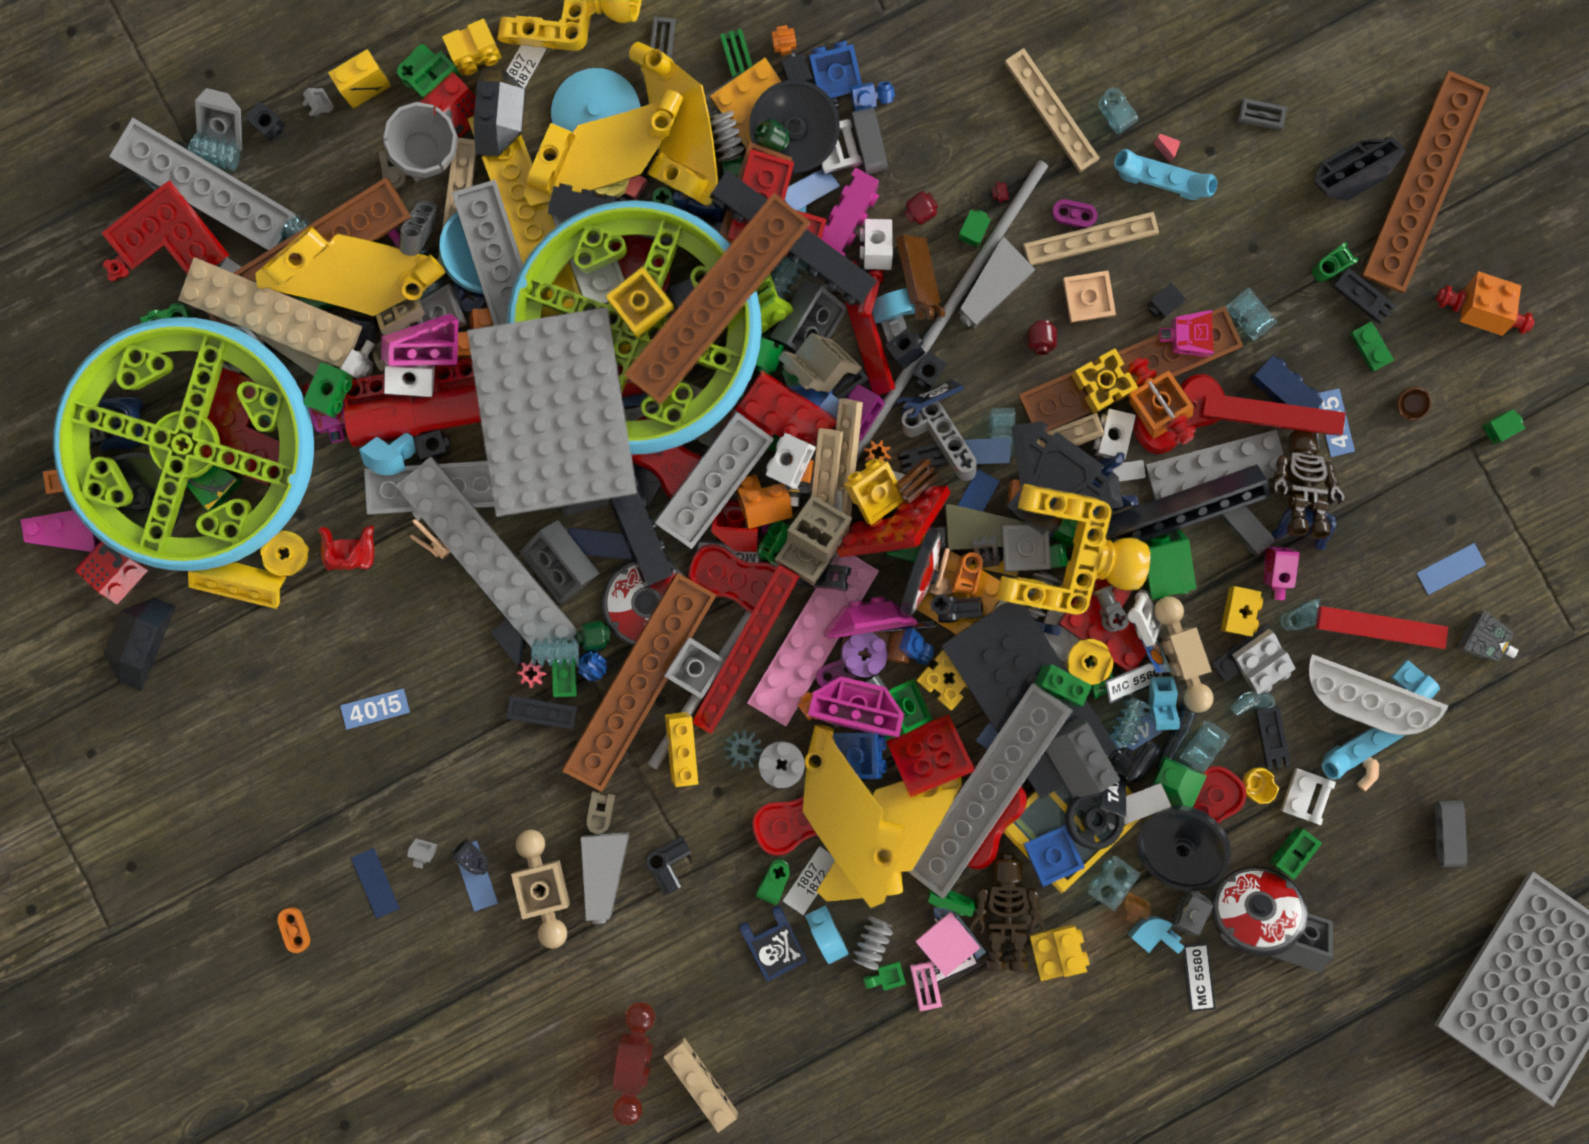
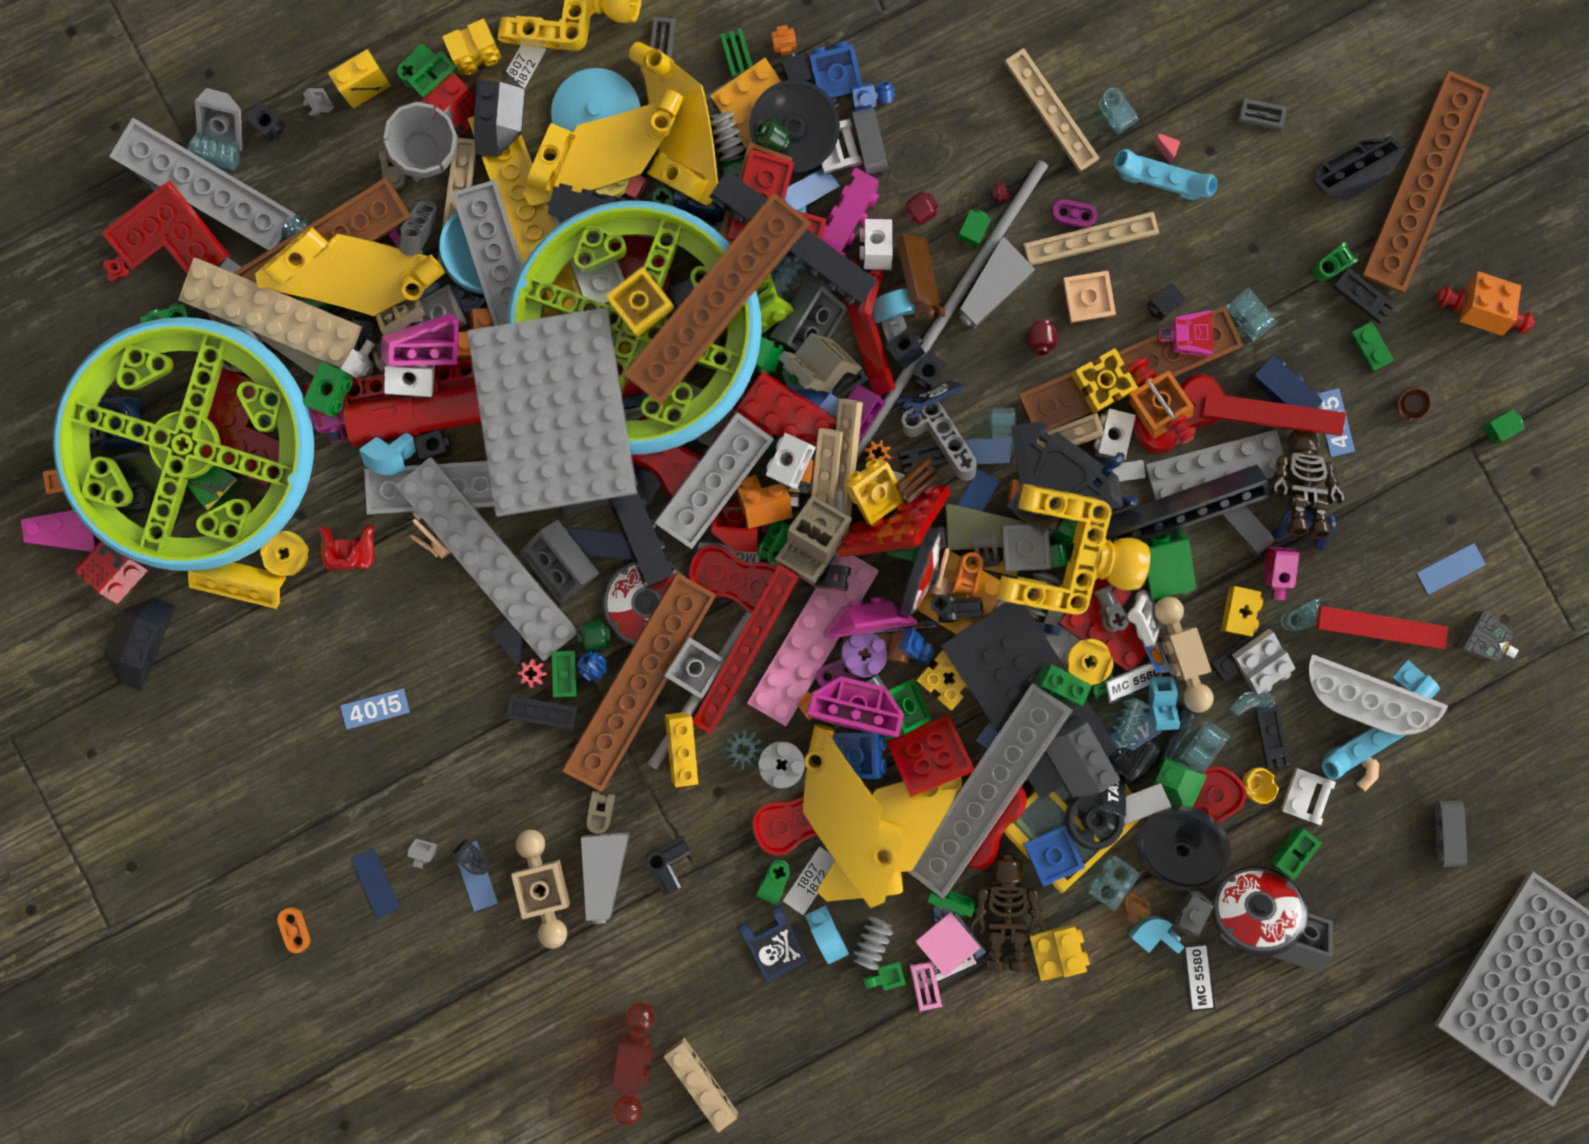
clear light blue piece [532,636,579,666] -> none

